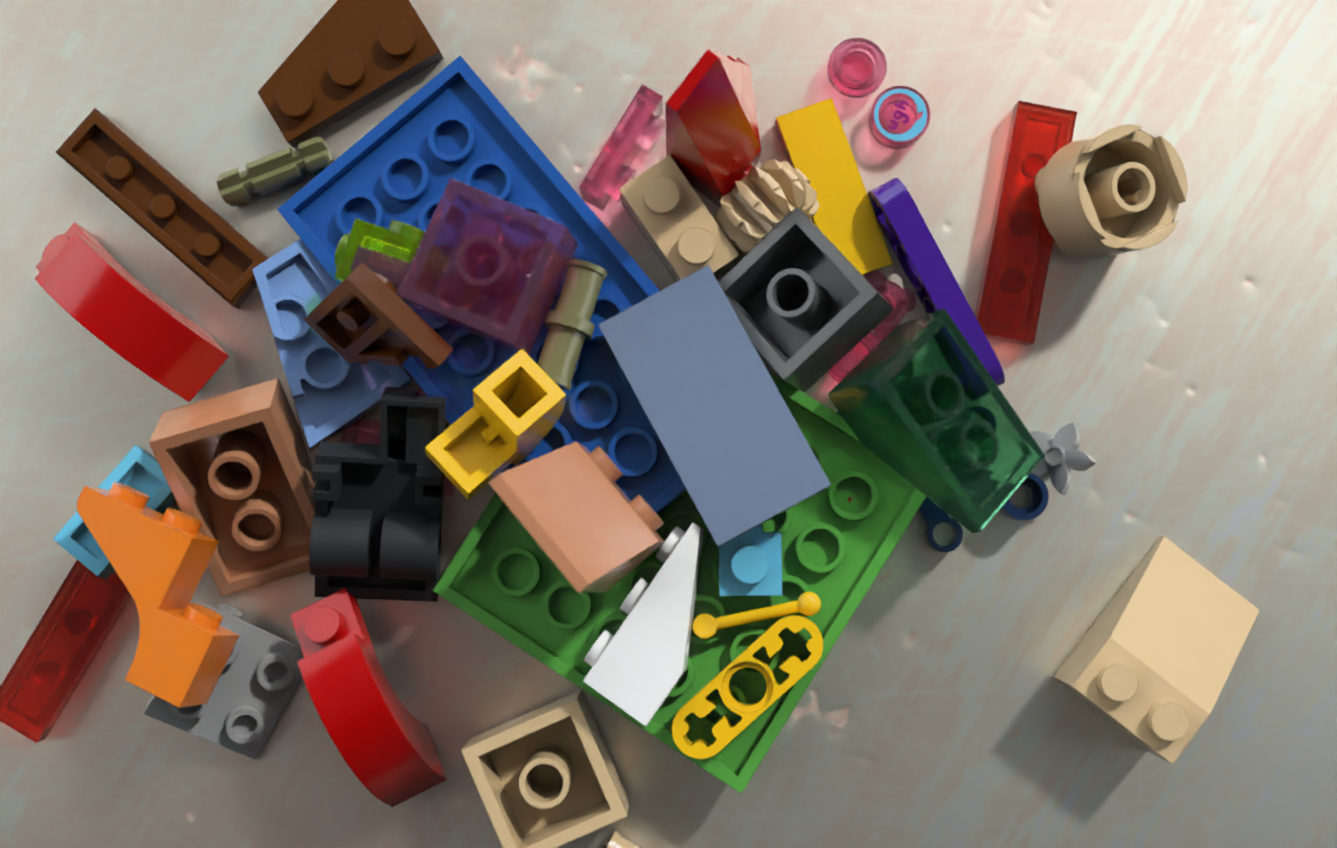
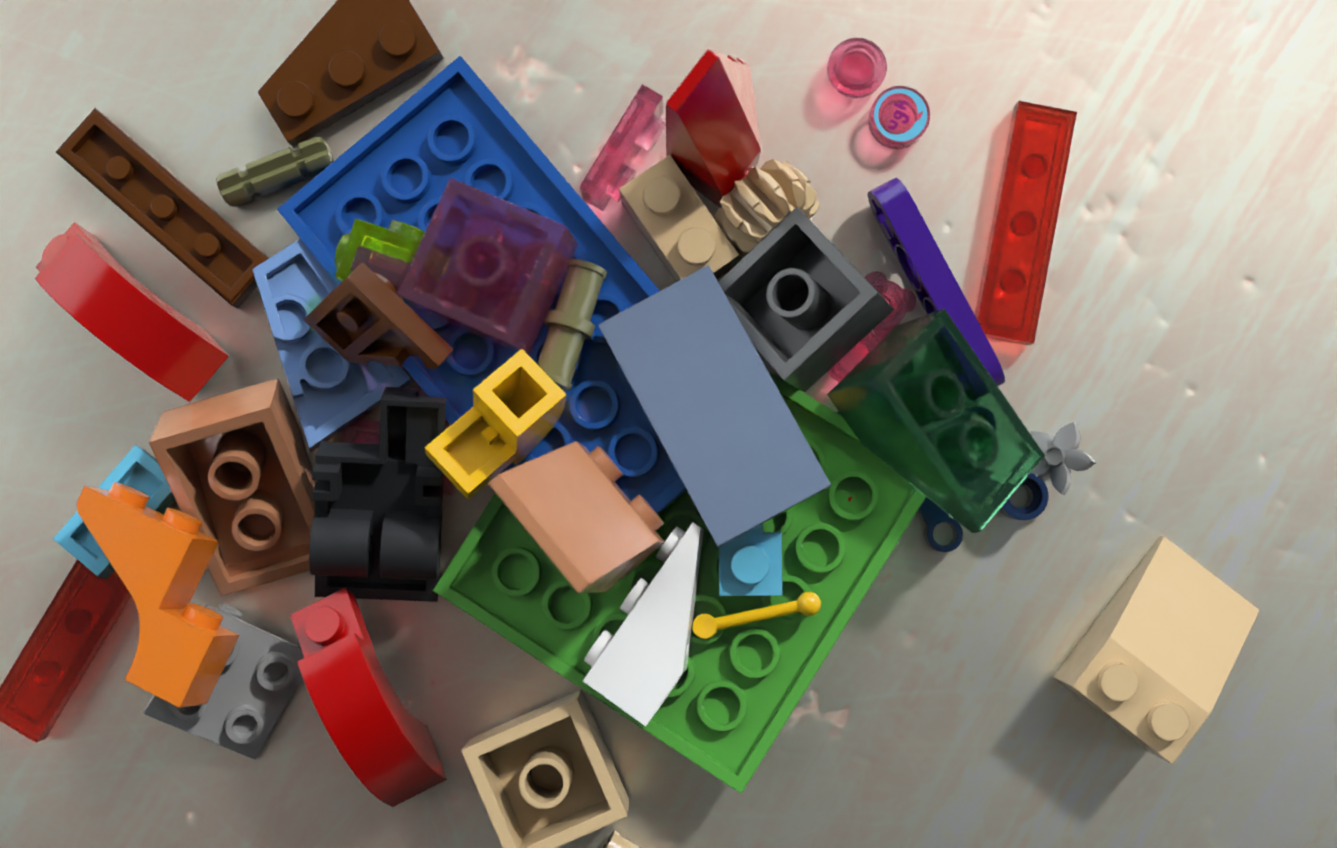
yellow beam [672,615,823,759] -> none
yellow tile [775,98,893,276] -> none
tan brick [1035,124,1188,258] -> none

